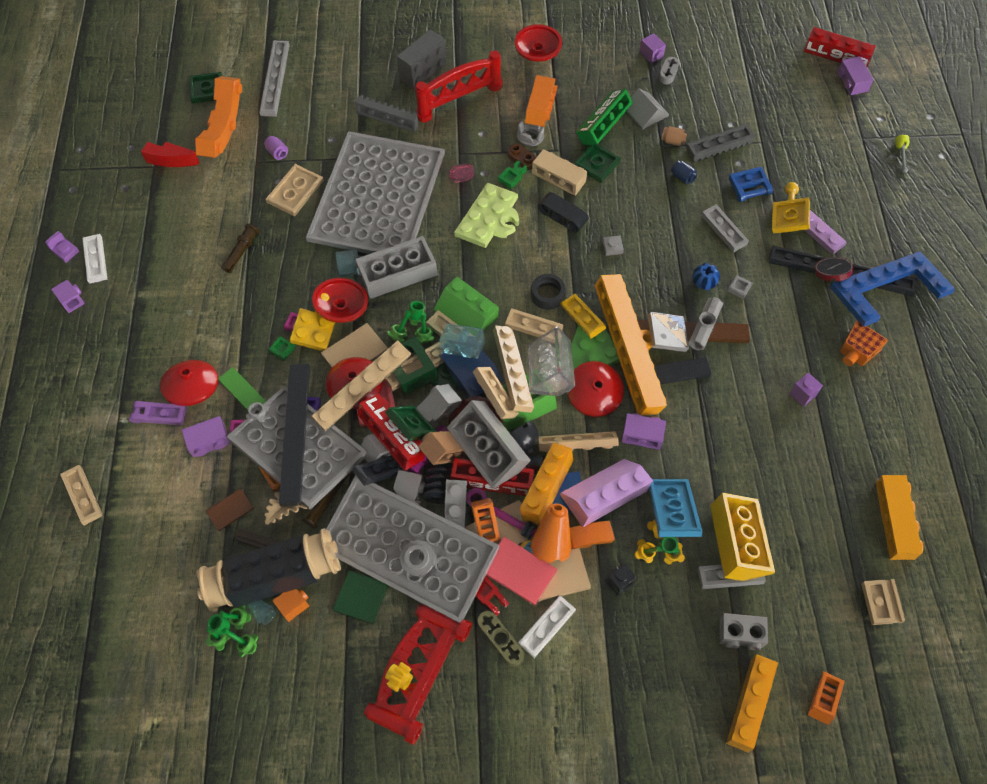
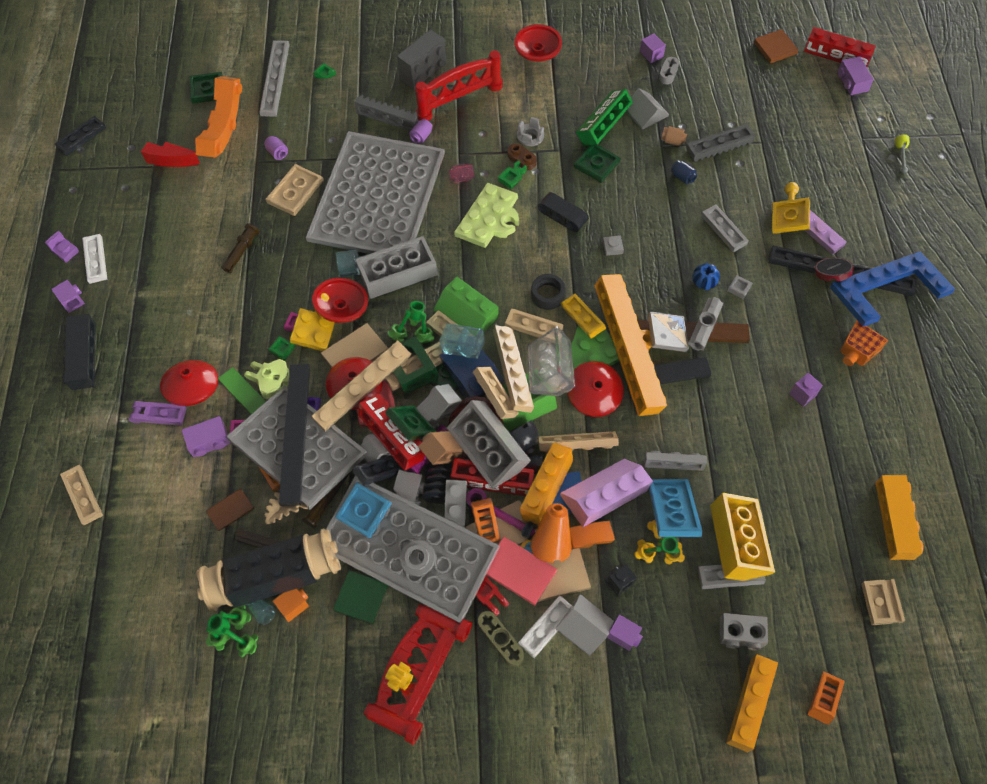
light grey plate [246,402,269,422] -> none
orange brick [525,75,558,127] -> none
tan brick [532,149,587,196] -> none
medium lavender brick [622,413,666,450] -> none
blue plate [728,167,773,202] -> none
none -> black tile [55,116,106,156]
none -> black brick [62,314,96,390]
none -> yellowish green hinge [244,359,289,400]
none -> green tile [313,63,336,79]
none -> dark azure tile [335,482,392,539]
none -> medium lavender brick [409,119,432,144]
none -> light grey slope [555,594,614,656]
none -> medium lavender brick [607,614,643,651]
none -> light grey plate [644,451,707,471]
none -> dark orange tile [754,29,799,64]

